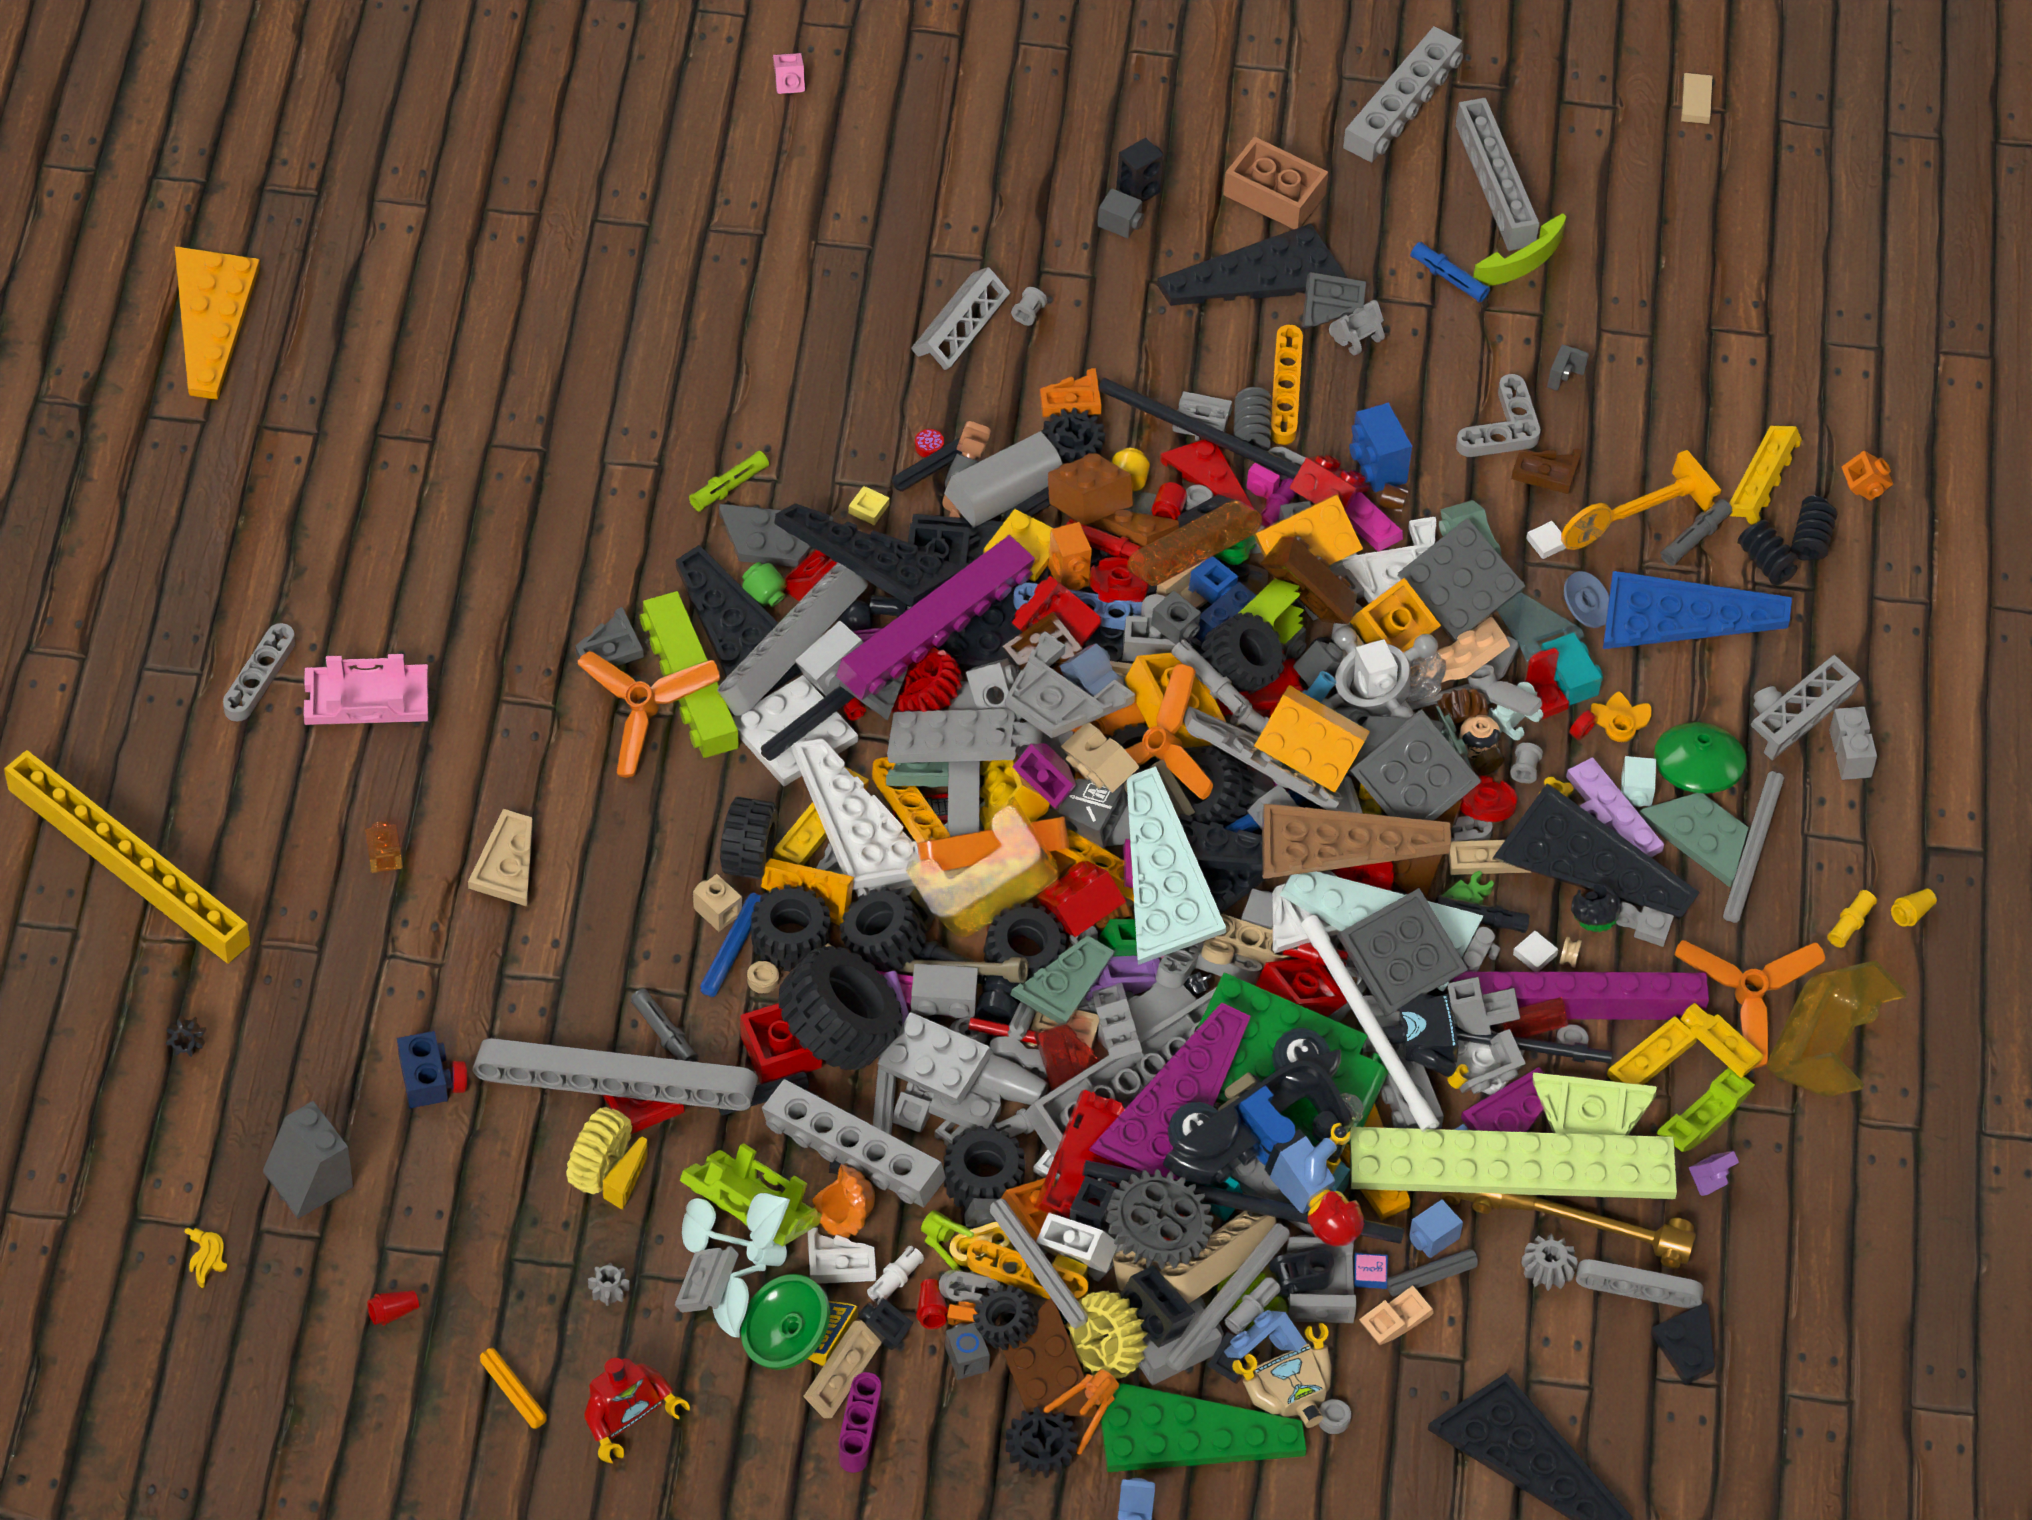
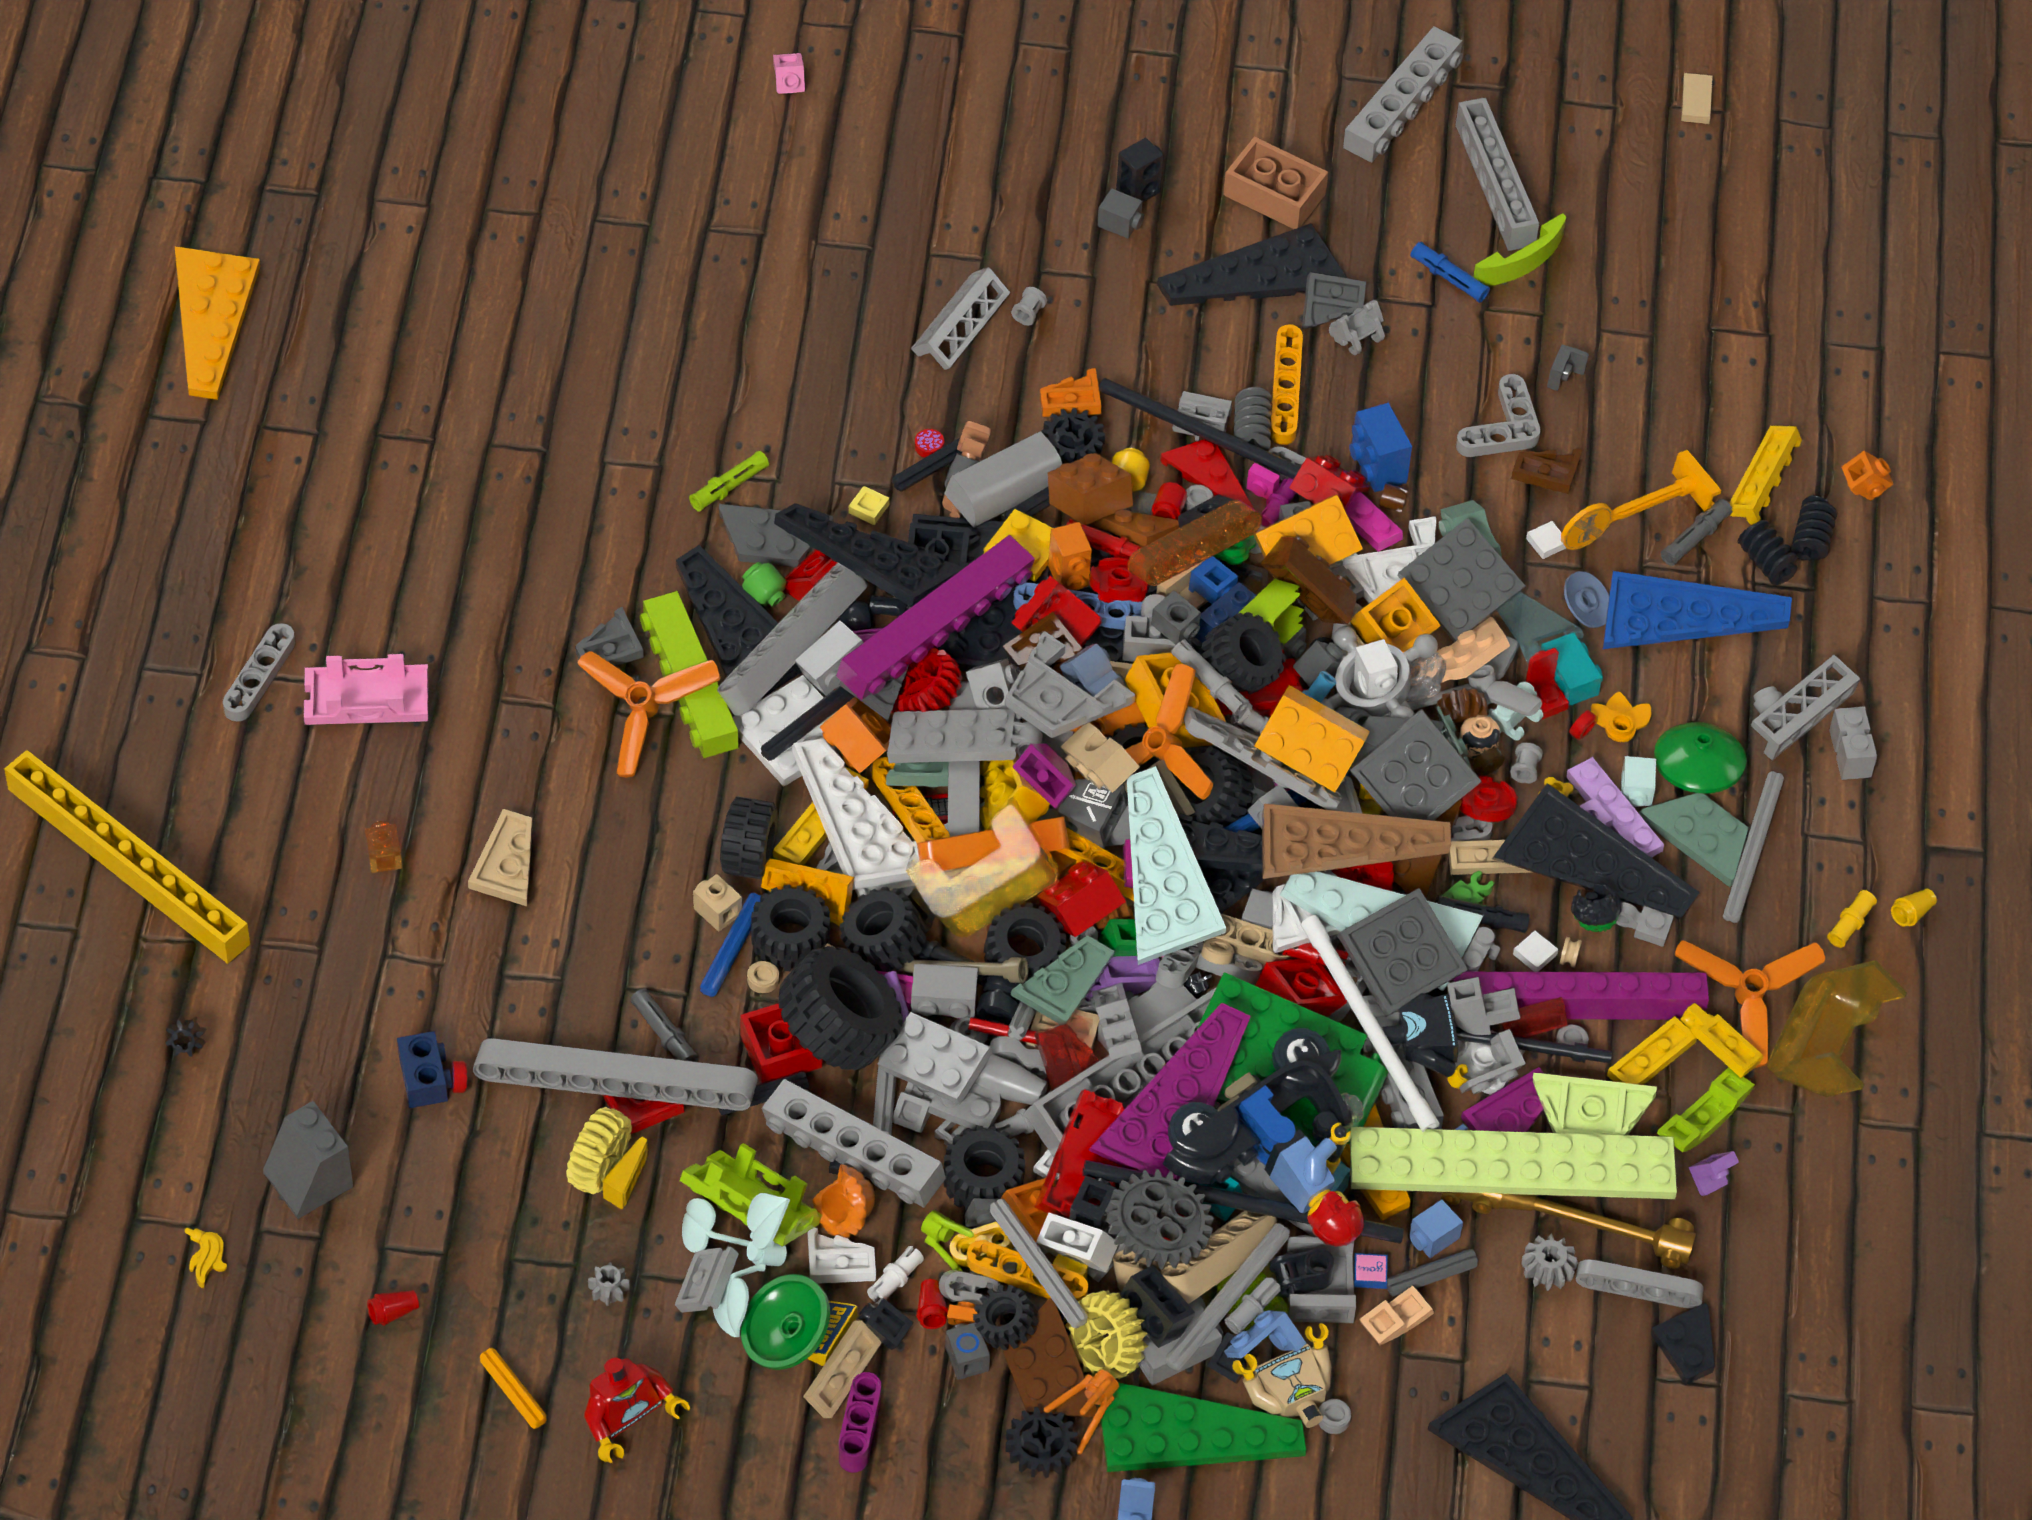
none -> orange slope [820,697,891,774]

